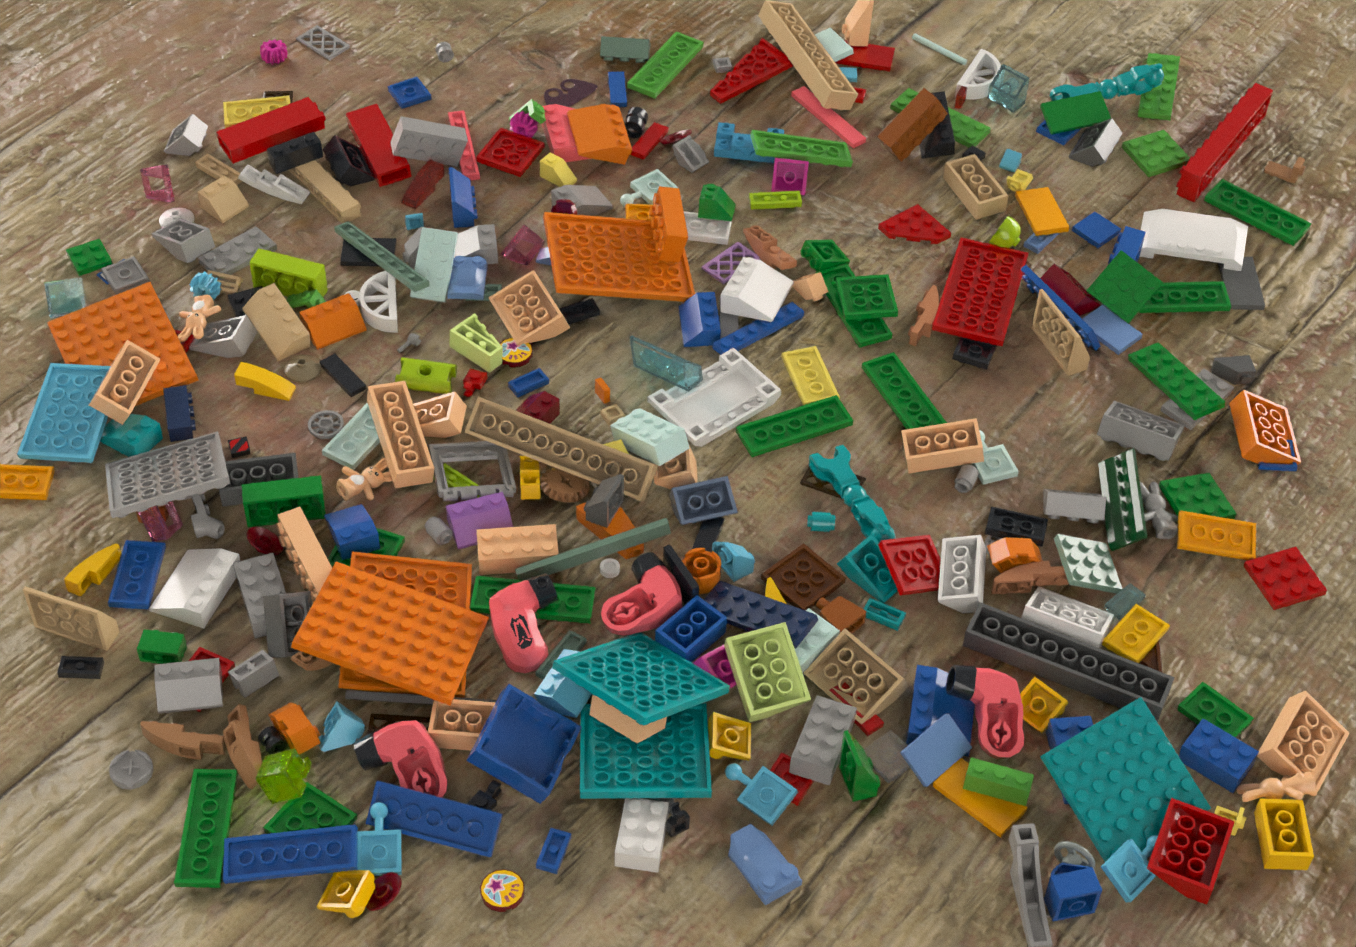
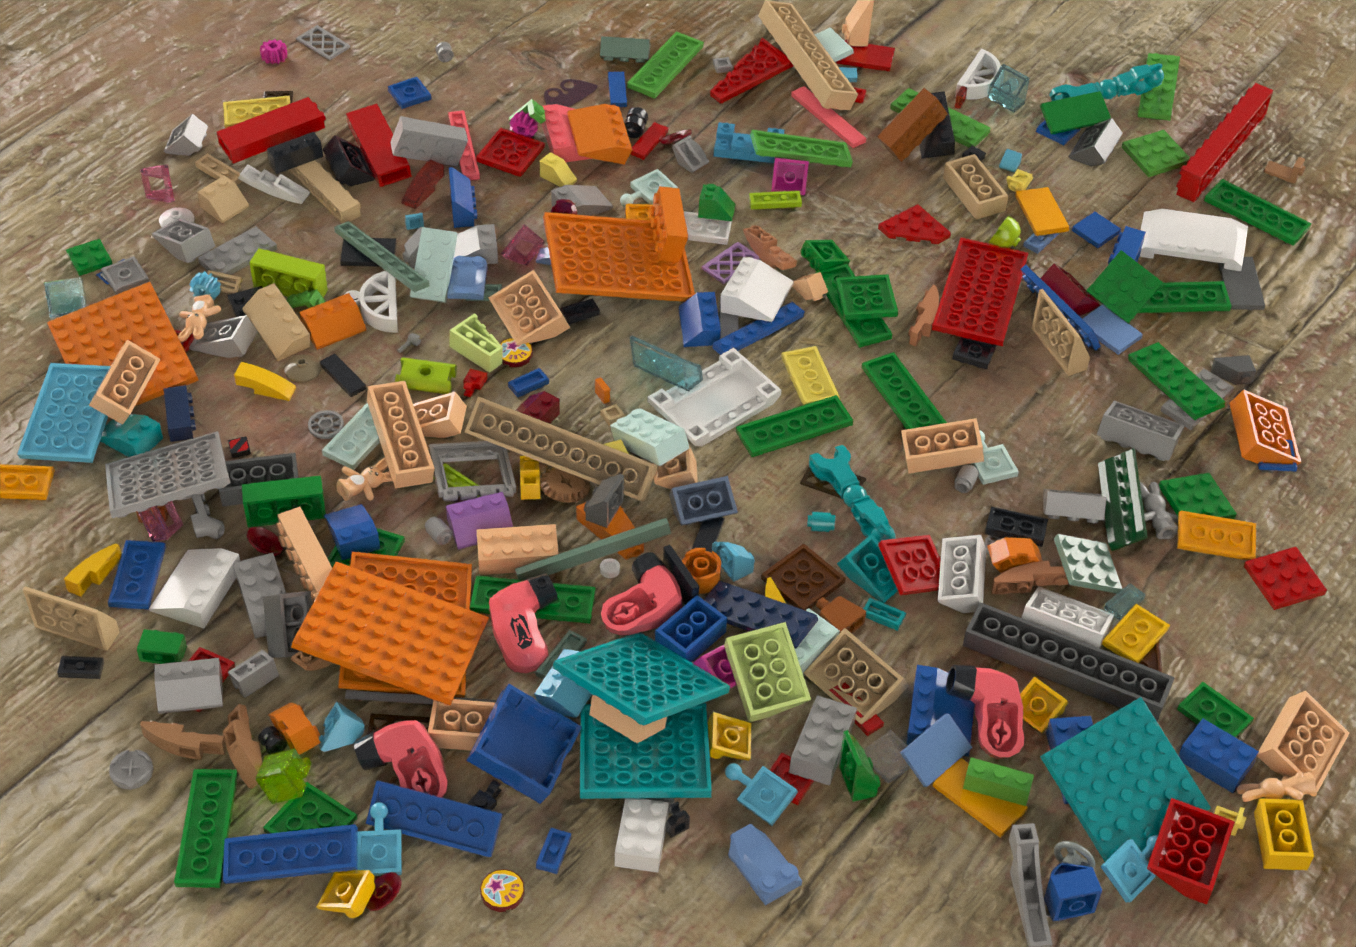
light aqua bar [912,33,967,65] -> none

